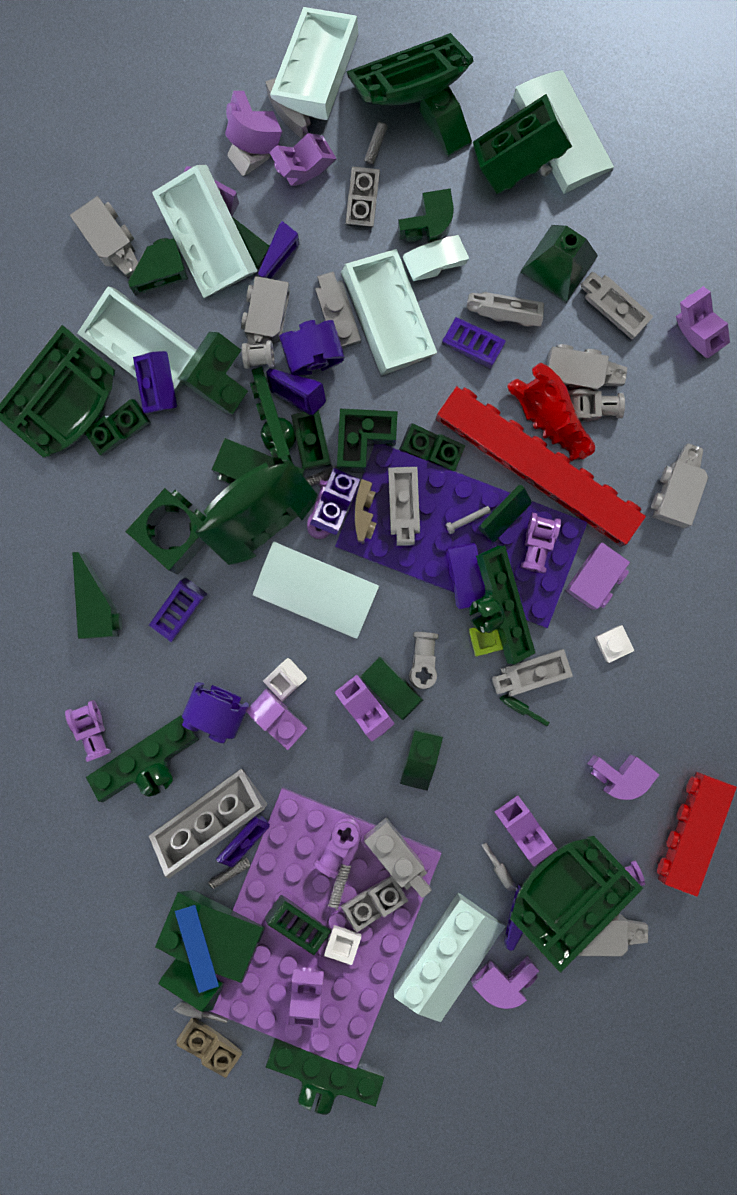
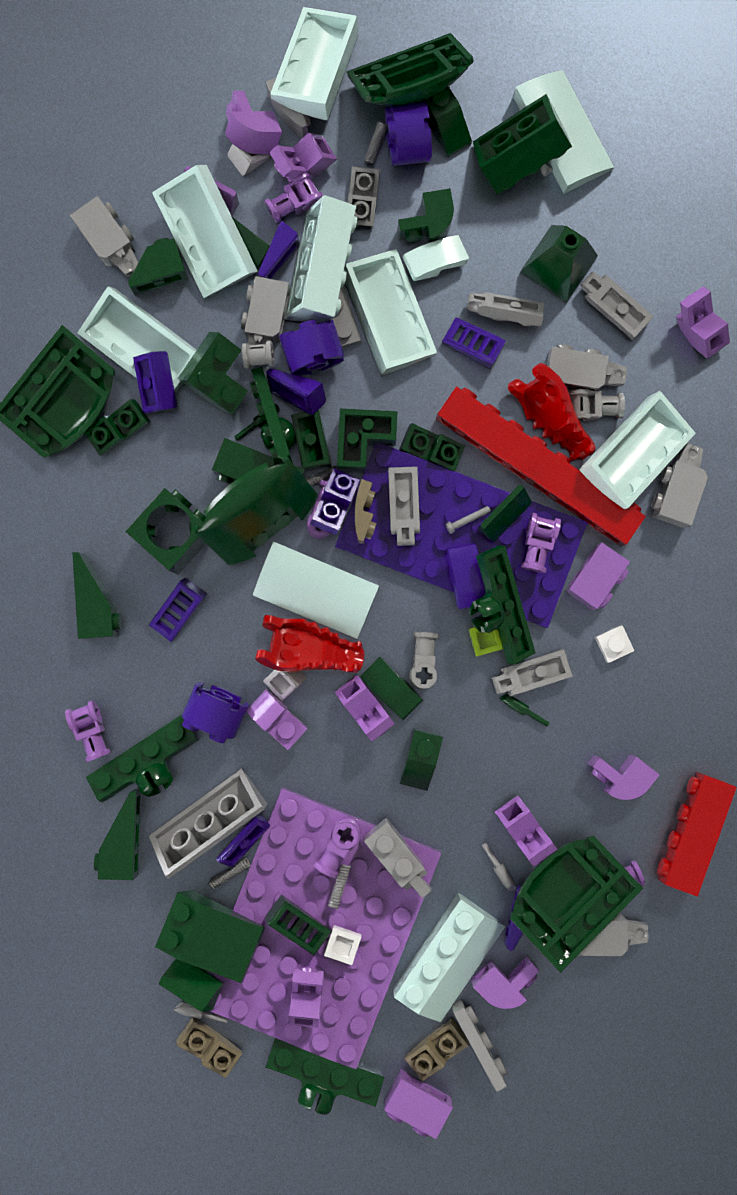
blue sticker [175,905,219,993] -> none
light grey slope [340,876,408,932] -> none
none -> dark green slope [94,789,141,880]
none -> dark green piece [234,404,280,441]
none -> red animal [255,615,365,673]
none -> medium lavender connector [264,172,324,224]
none -> light aqua slope [285,195,357,323]
none -> medium lavender brick [384,1069,453,1139]
none -> dark purple brick [385,101,432,166]
none -> dark tan slope [404,1018,470,1081]
none -> light grey plate [452,999,508,1092]
none -> light aqua slope [579,391,696,509]

